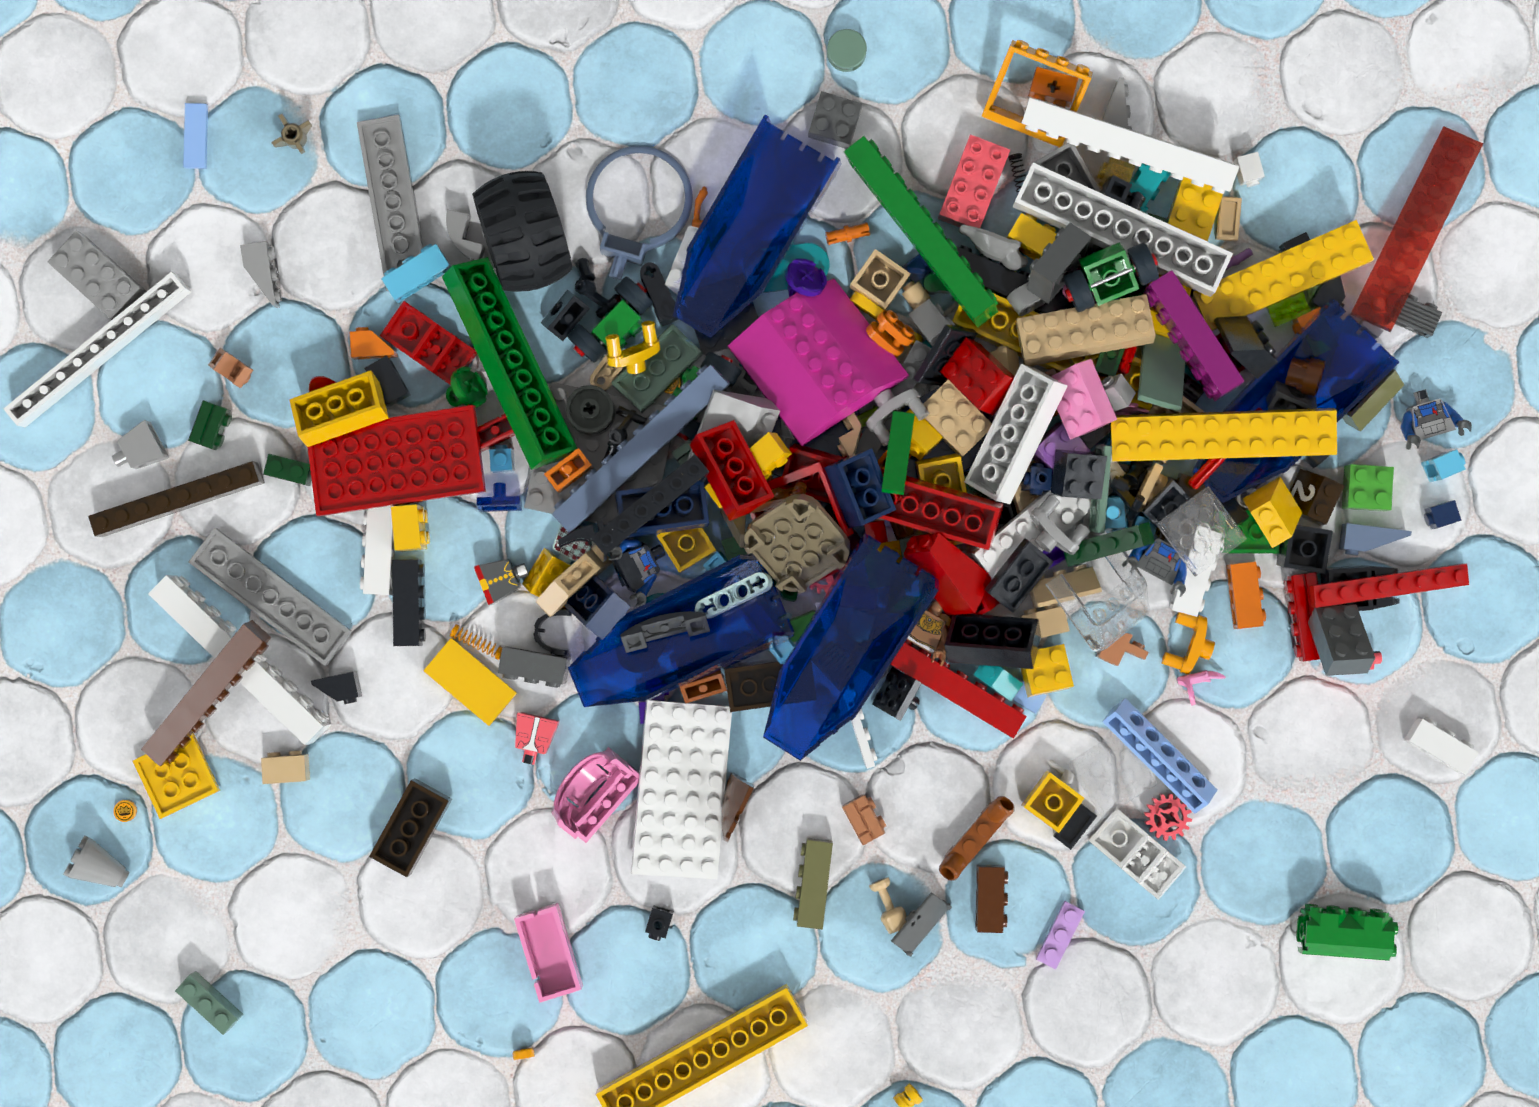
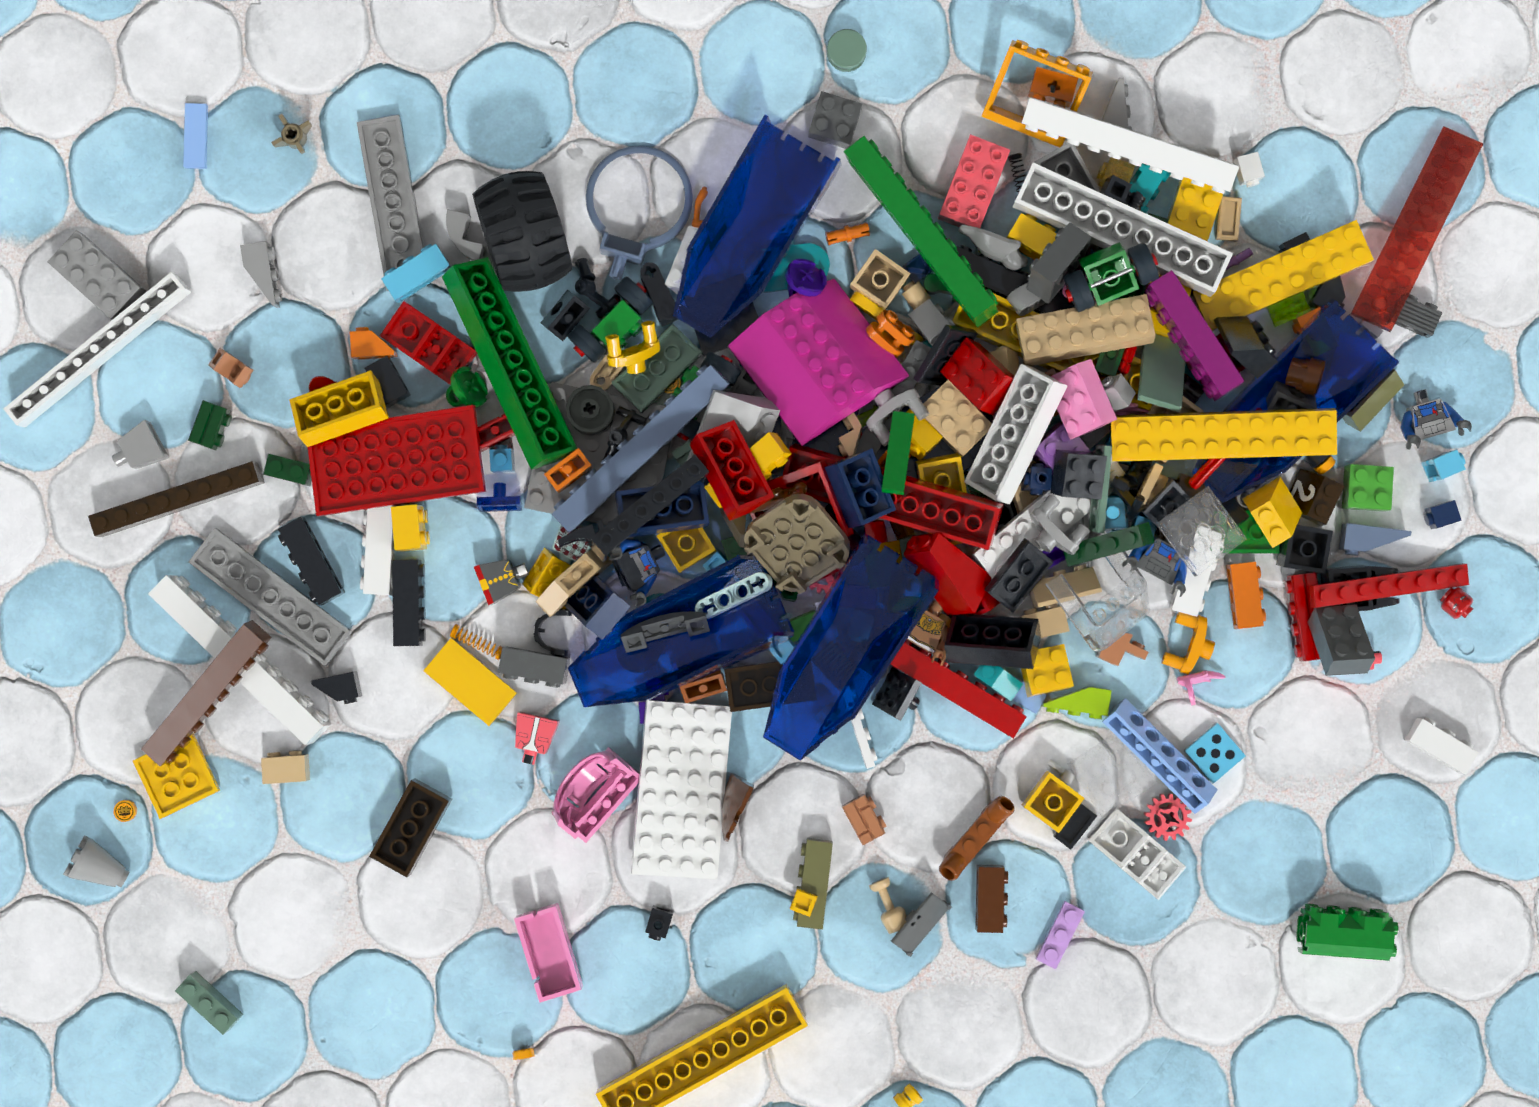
none -> black brick [278,517,345,605]
none -> yellow tile [790,888,818,917]
none -> lime slope [1041,687,1112,719]
none -> medium azure tile [1184,723,1246,784]
none -> light orange tile [1314,455,1336,475]
none -> red head [1440,587,1474,619]

